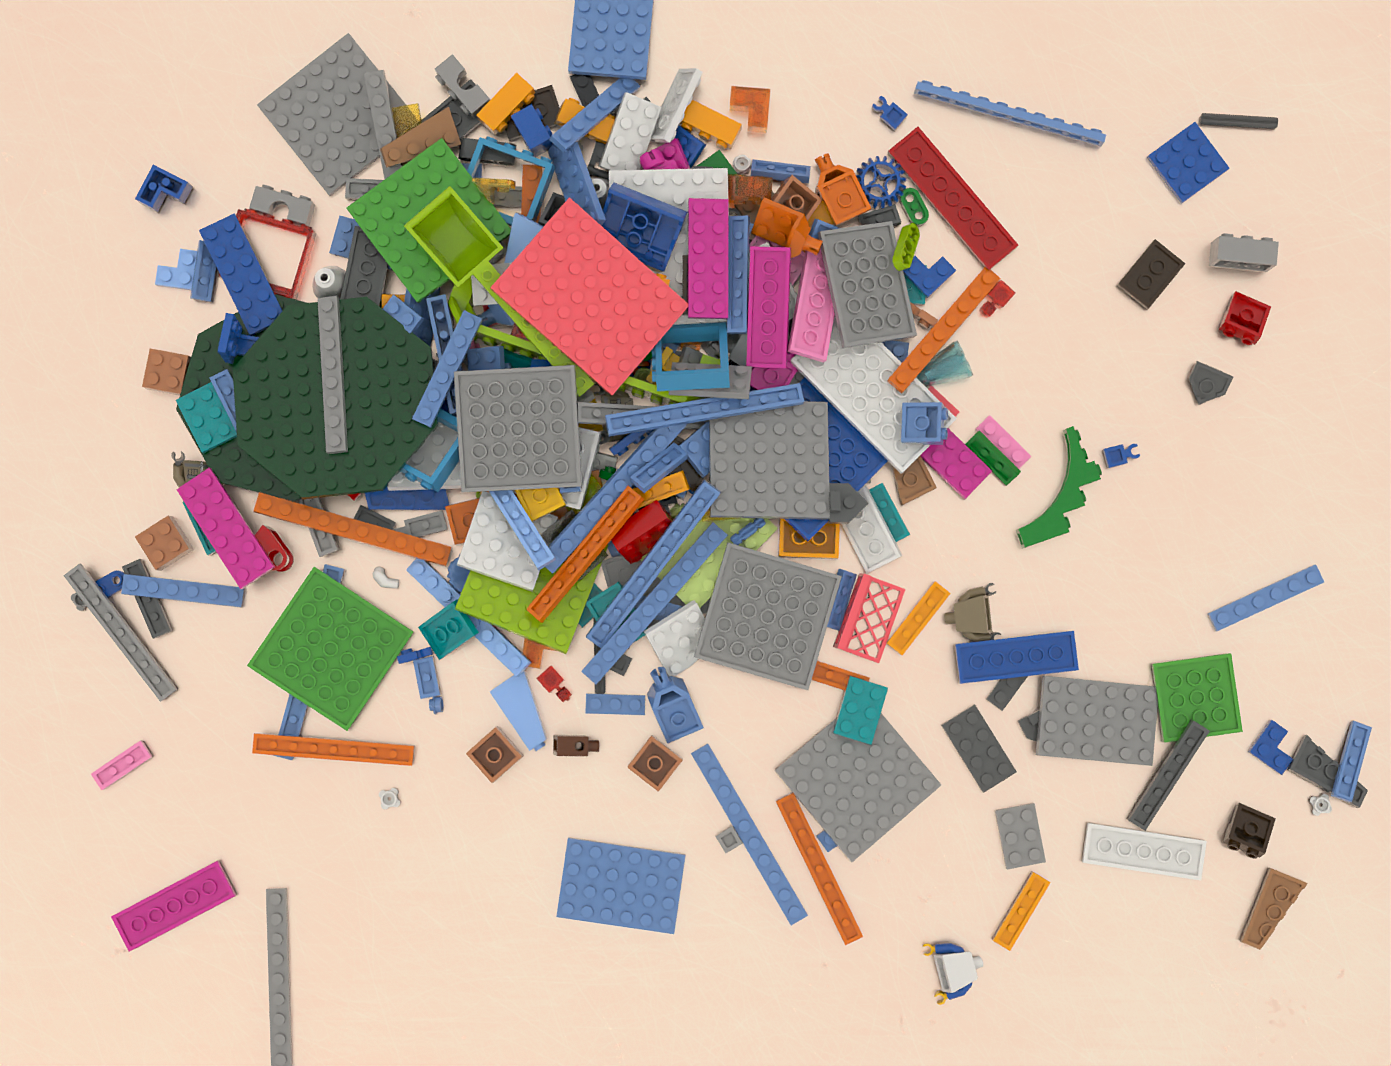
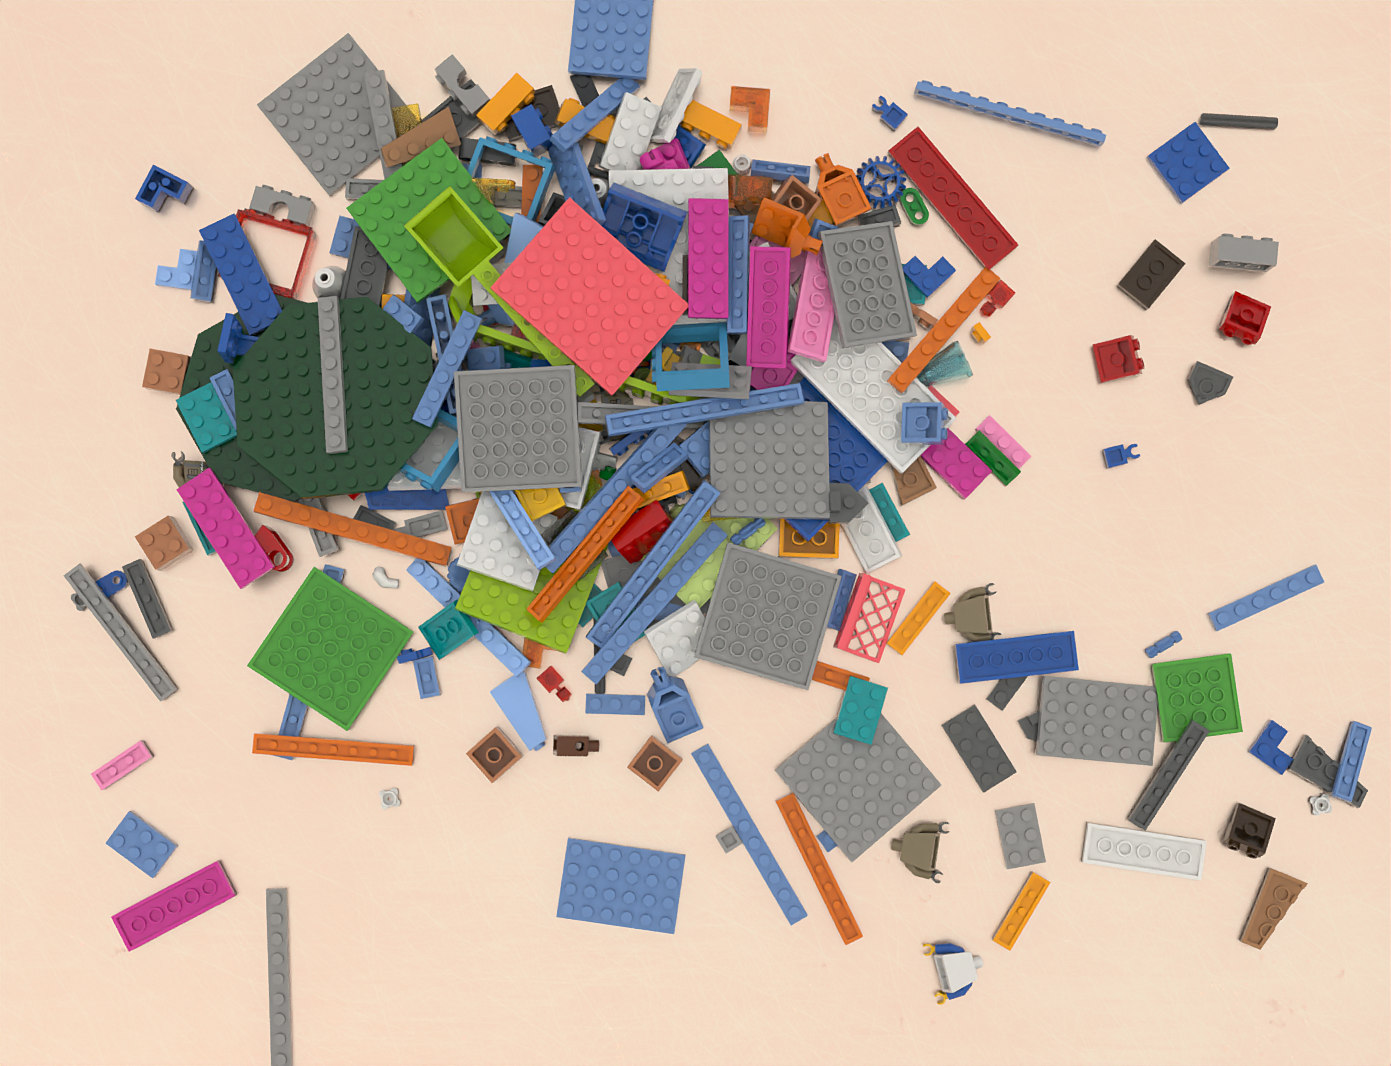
medium blue plate [121,574,244,608] -> none
medium blue plate [429,696,444,715] -> none
lime beam [892,223,920,271] -> none
green arch [1016,426,1102,549] -> none
none -> medium blue plate [105,811,178,878]
none -> dark tan torso [891,822,950,883]
none -> light orange plate [971,322,991,344]
none -> red plate [1093,335,1145,383]
none -> medium blue axle [1145,631,1183,658]

